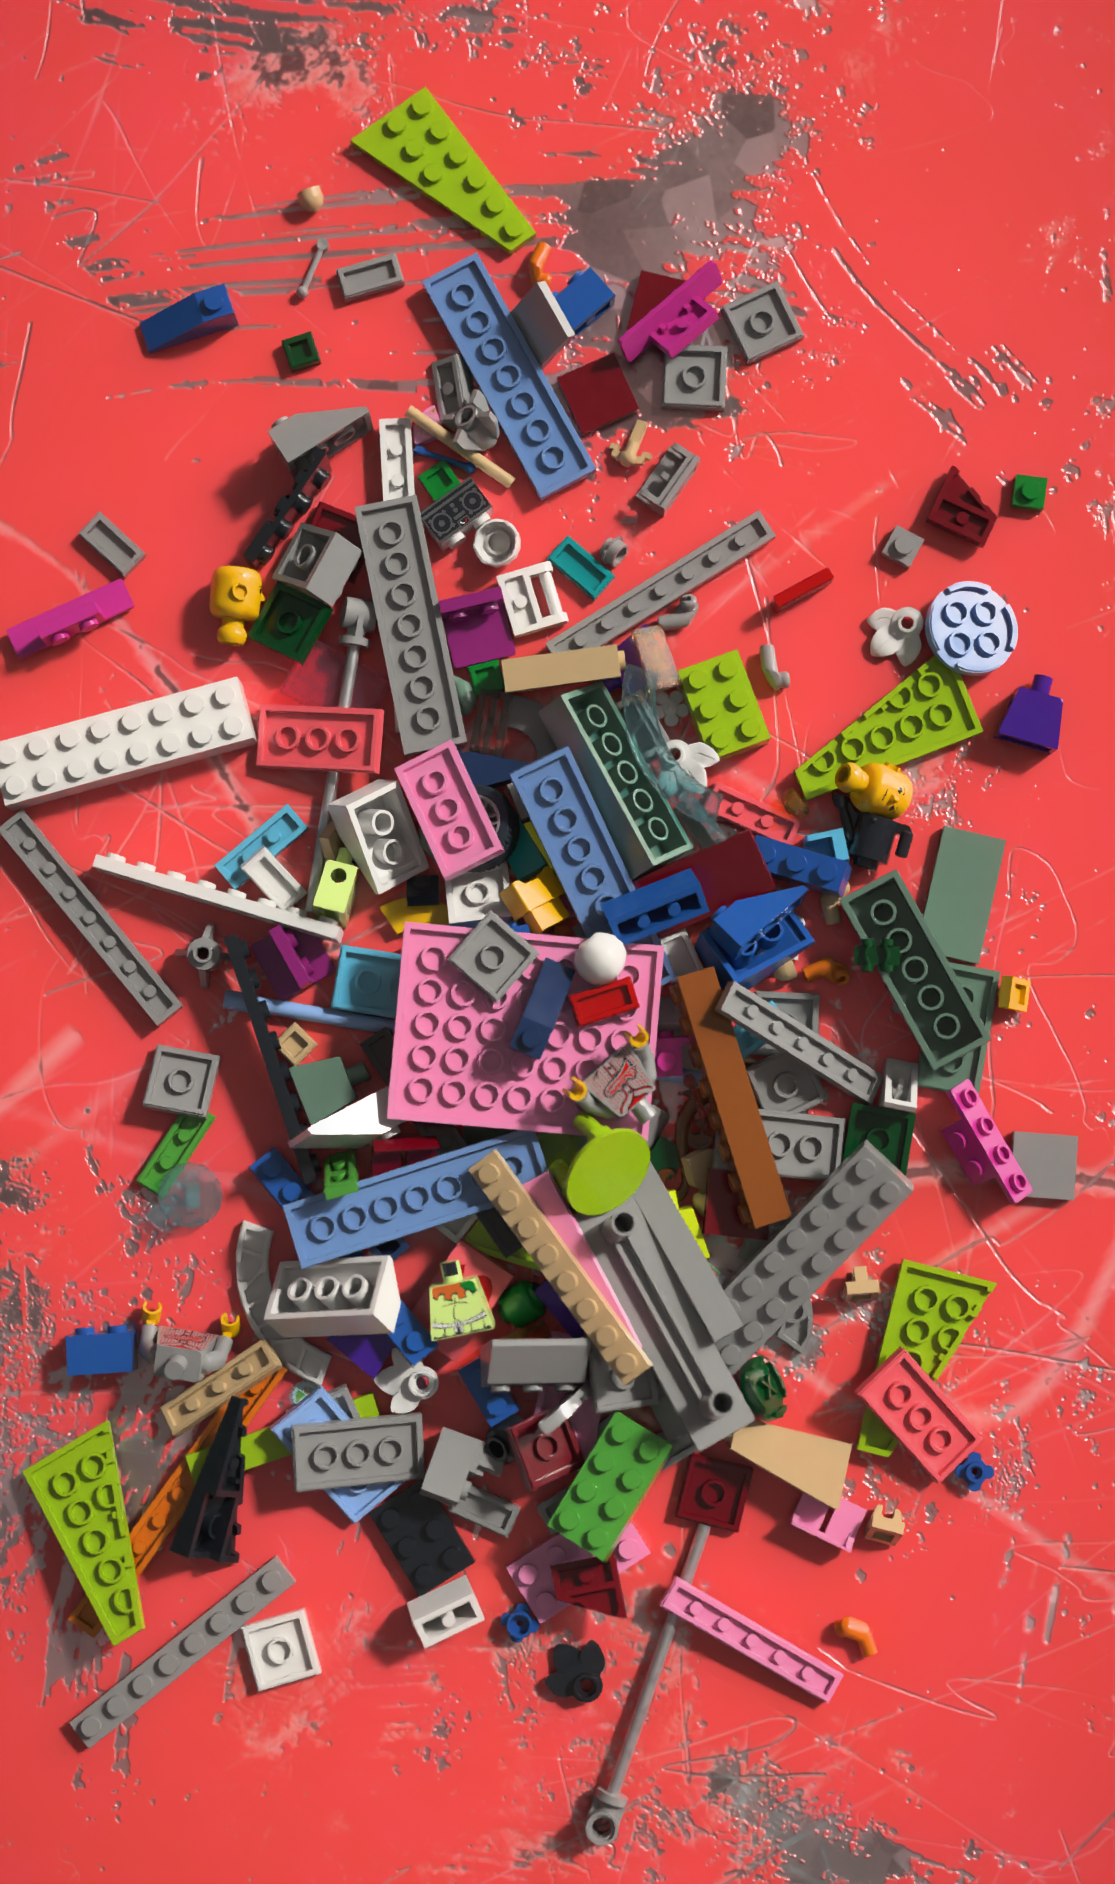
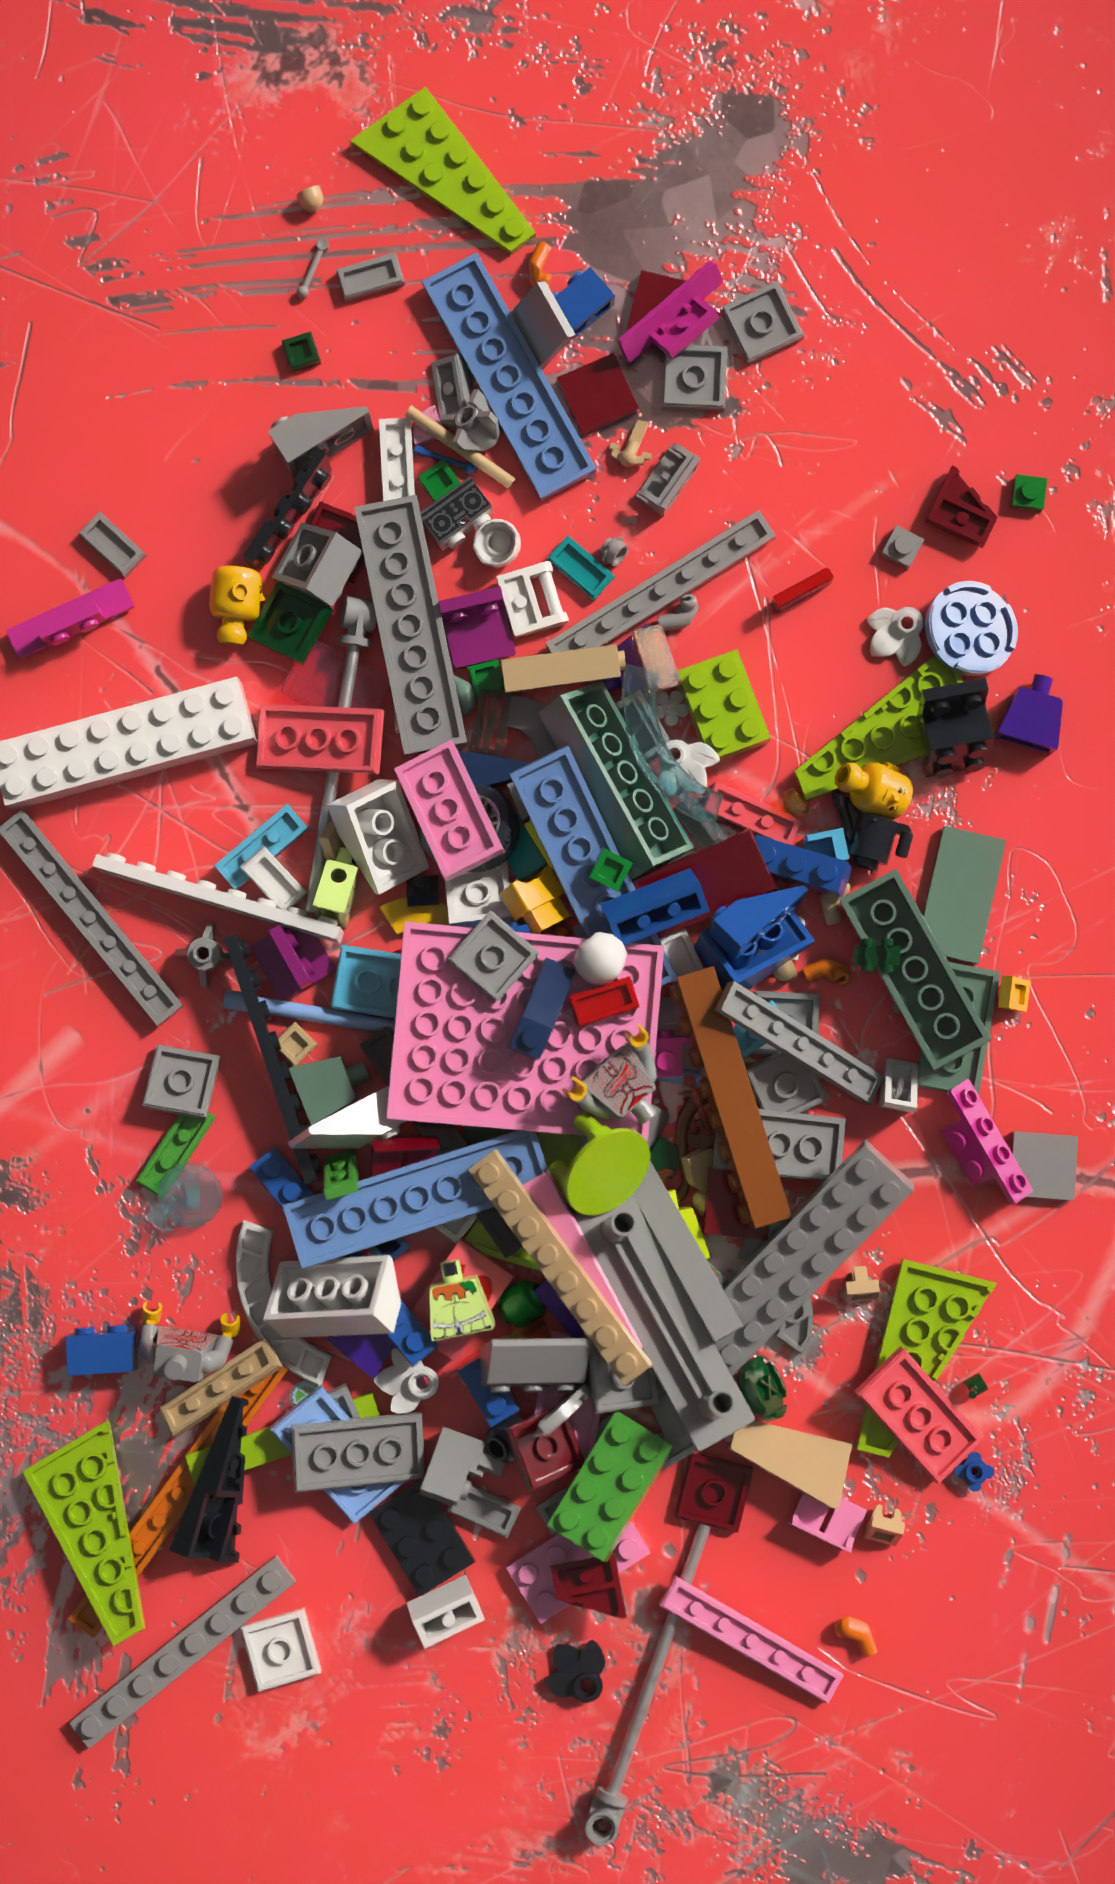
blue slope [139,283,239,354] -> none
blue plate [501,1603,539,1643] -> none
light grey arm [759,644,790,690] -> none
dark green plate [842,1103,916,1176] -> none
none -> green plate [588,847,633,892]
none -> black bracket [916,678,995,778]
none -> dark green hand [963,1373,988,1399]

